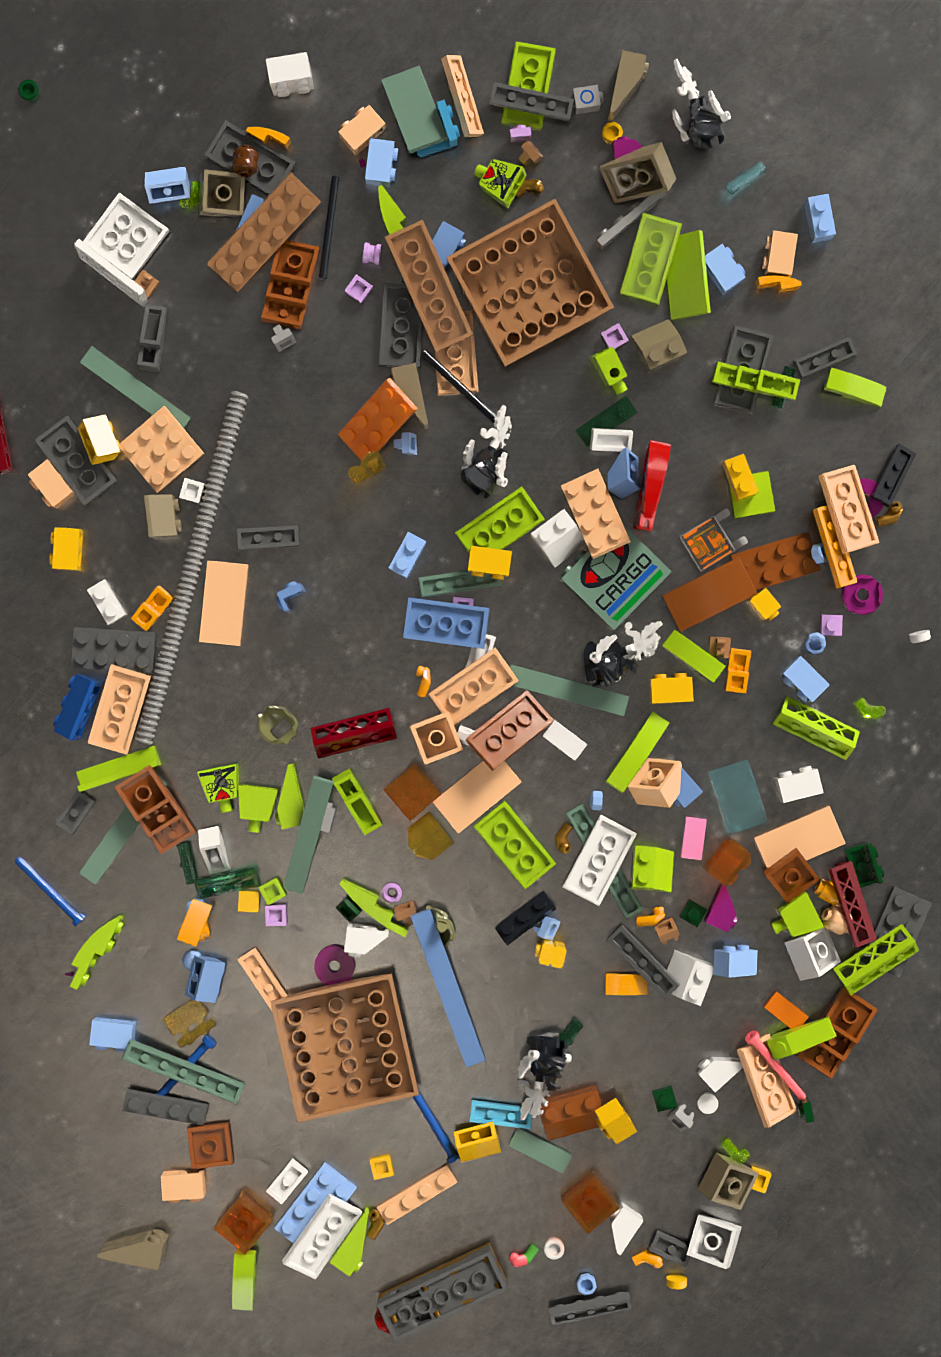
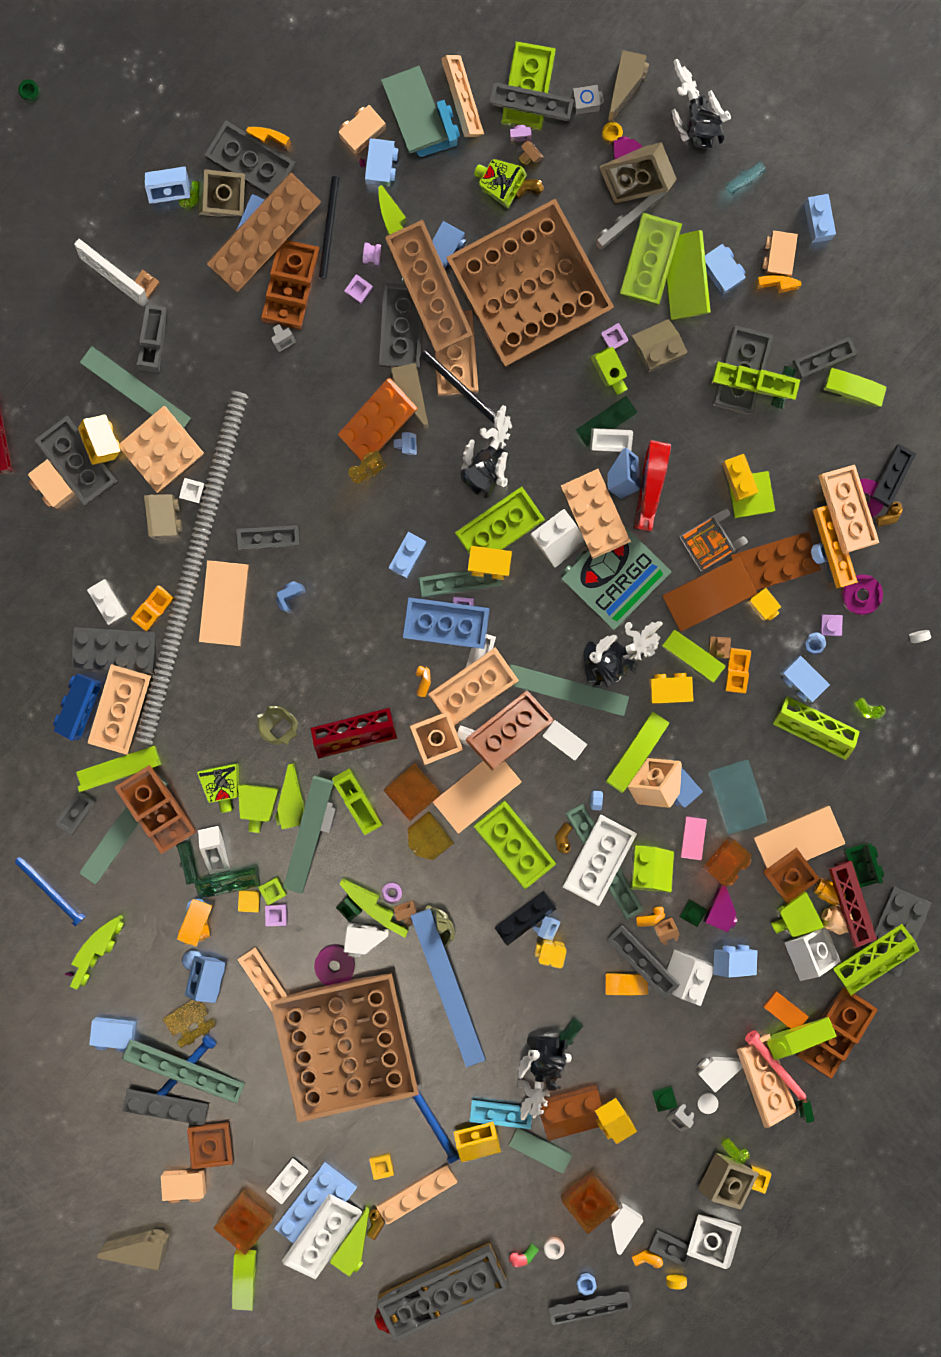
yellow brick [49,527,83,571] -> none
white plate [83,193,170,280] -> none
reddish brown piece [232,145,259,178] -> none
white brick [266,52,314,97] -> none
white brick [775,766,824,803] -> none

